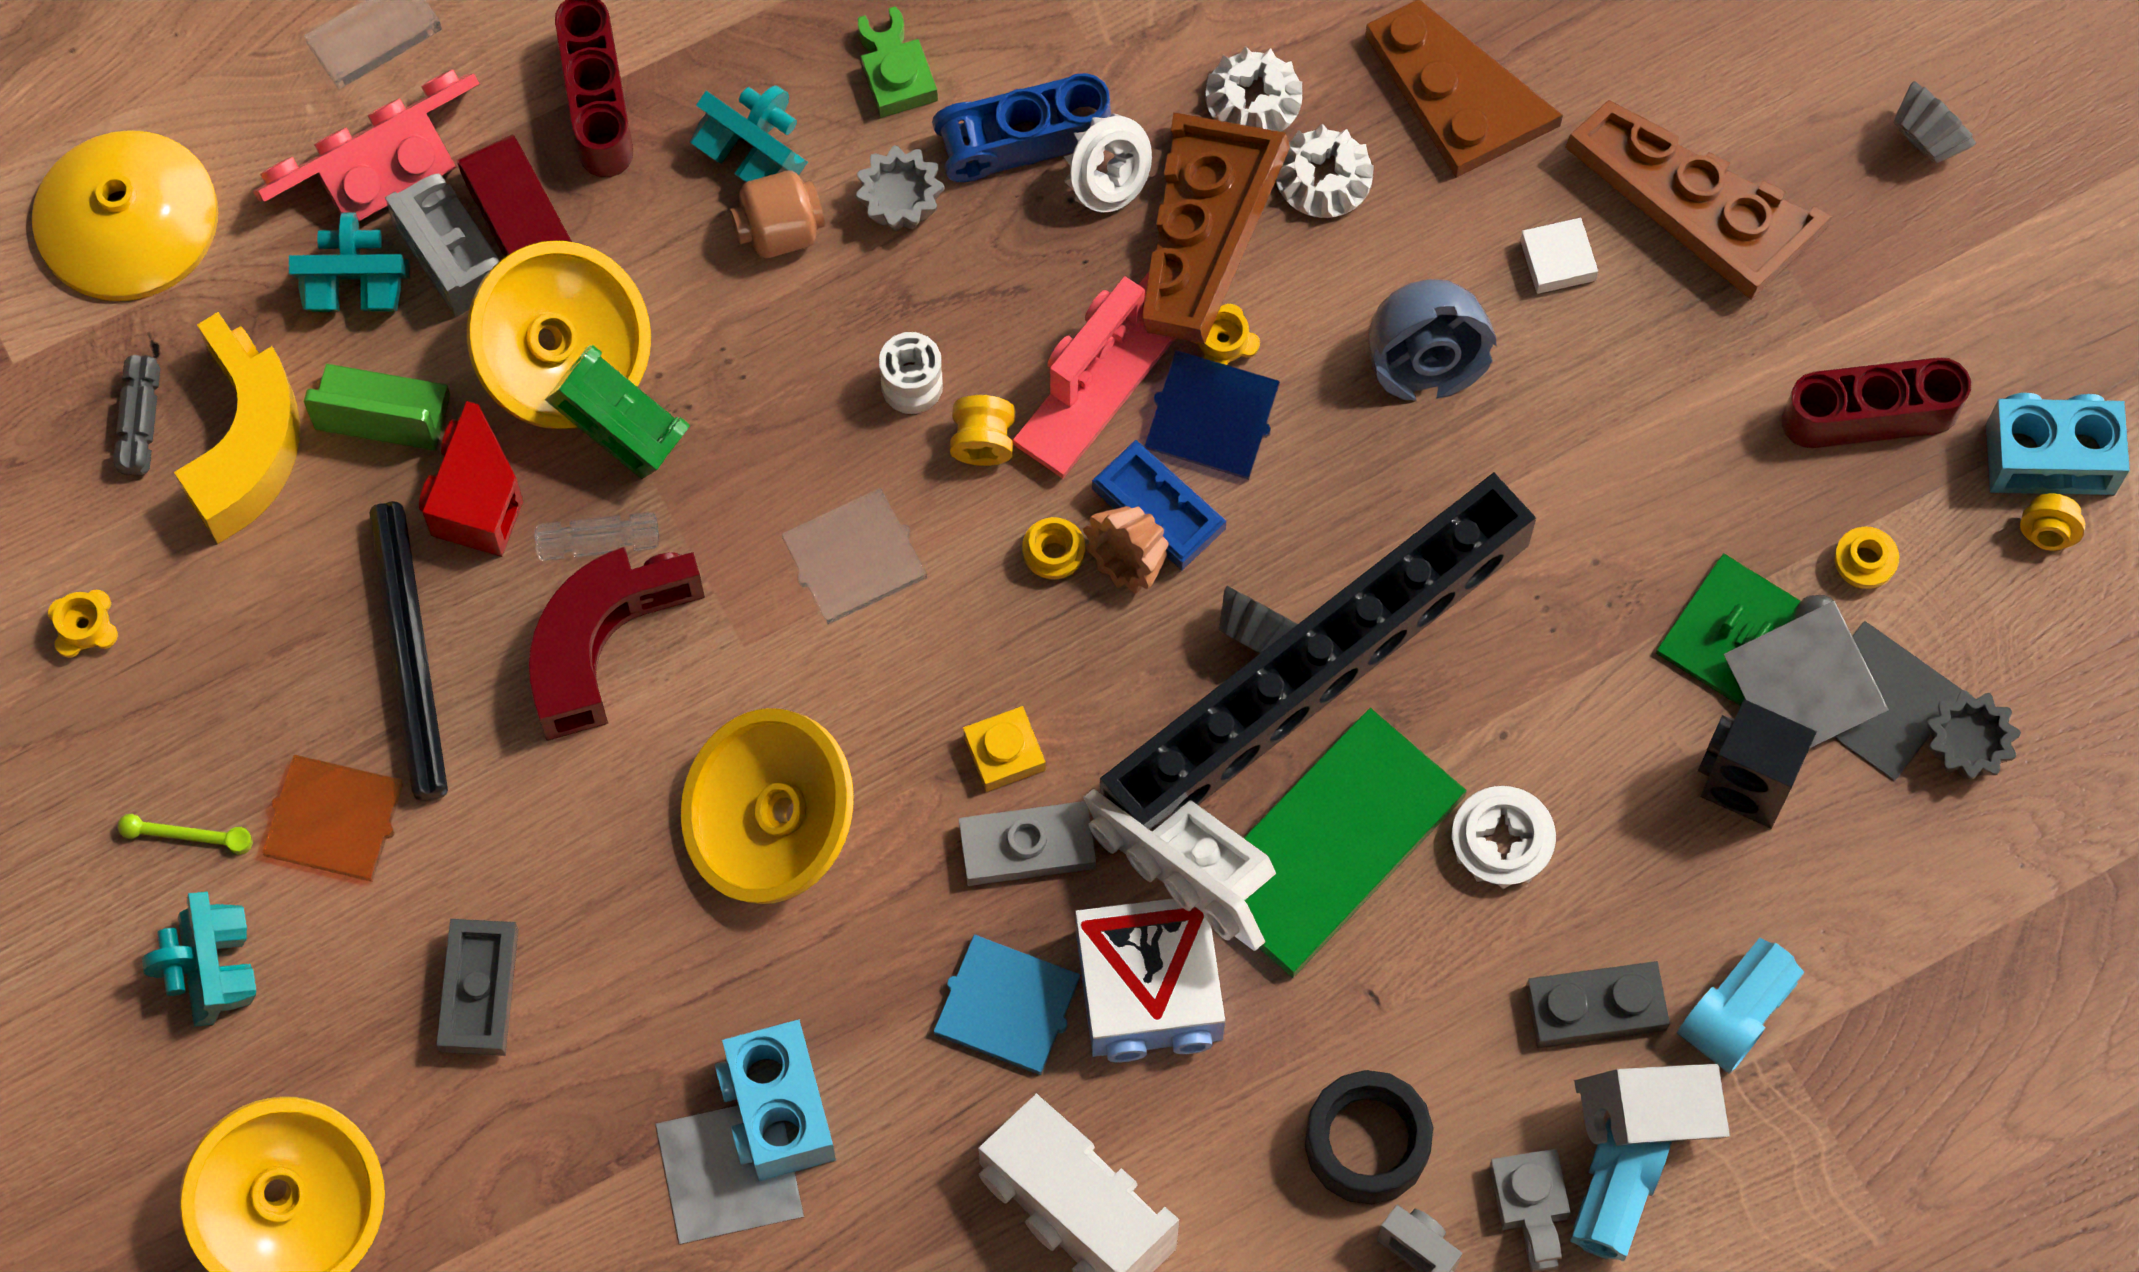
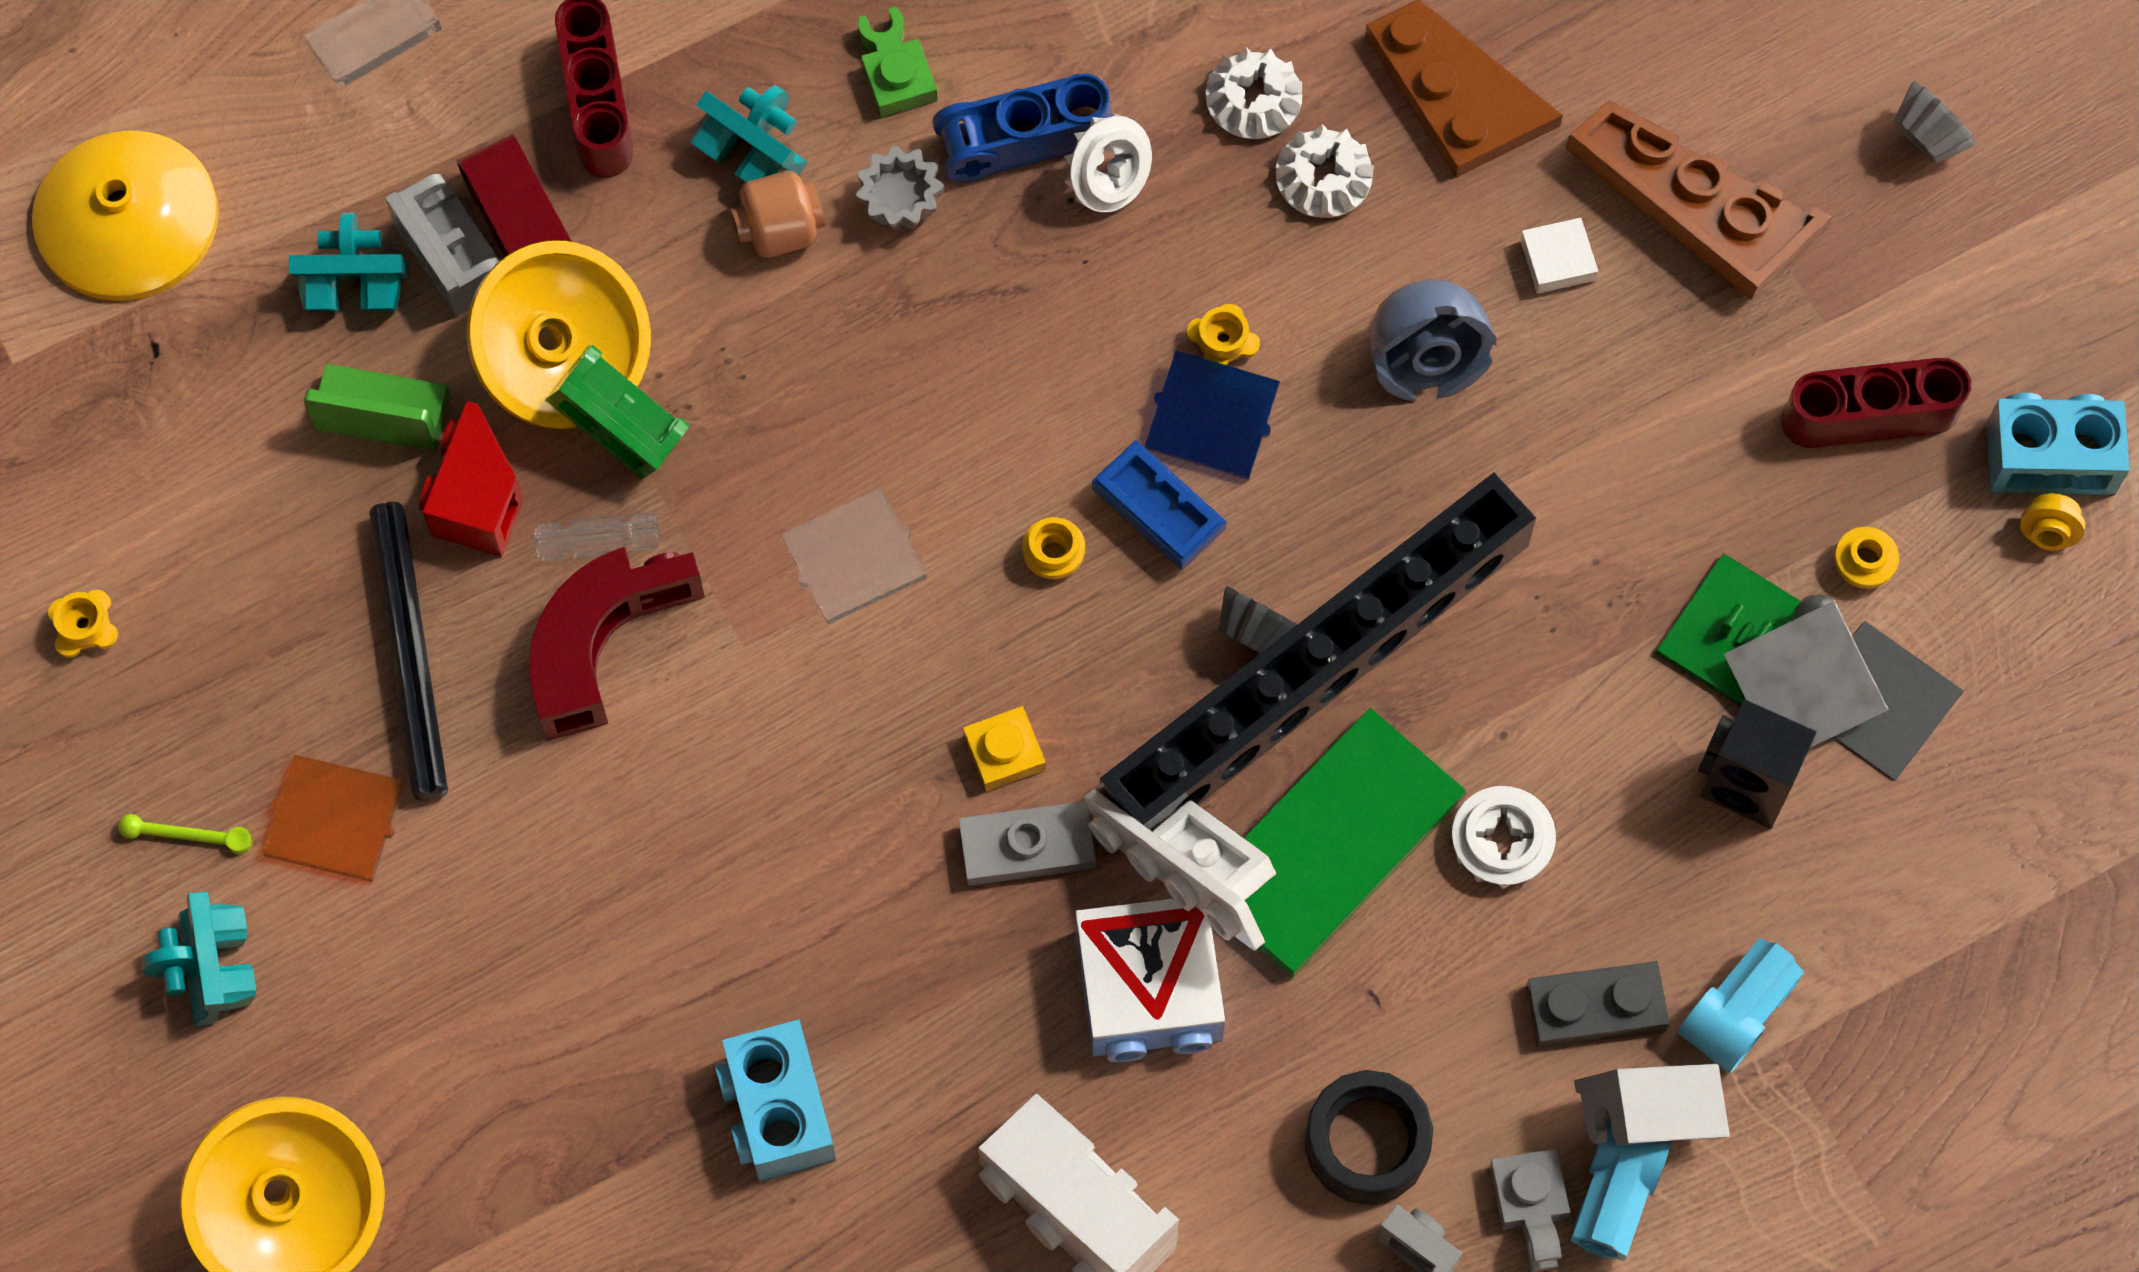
dark grey axle [113,355,160,475] -> none
yellow arch [174,312,300,544] -> none
coral bracket [253,69,479,222] -> none
dark grey plate [437,919,519,1056] -> none
flat silver sticker [656,1106,804,1244] -> none
yellow dish [681,708,853,904] -> none
white wheel [879,332,943,414] -> none
dark azure piece [934,934,1081,1075] -> none
yellow wheel [950,395,1015,466] -> none
coral bracket [1013,272,1176,479] -> none
nougat piece [1083,506,1169,594] -> none
dark orange wing [1142,112,1290,344] -> none
dark grey piece [1927,690,2021,780] -> none

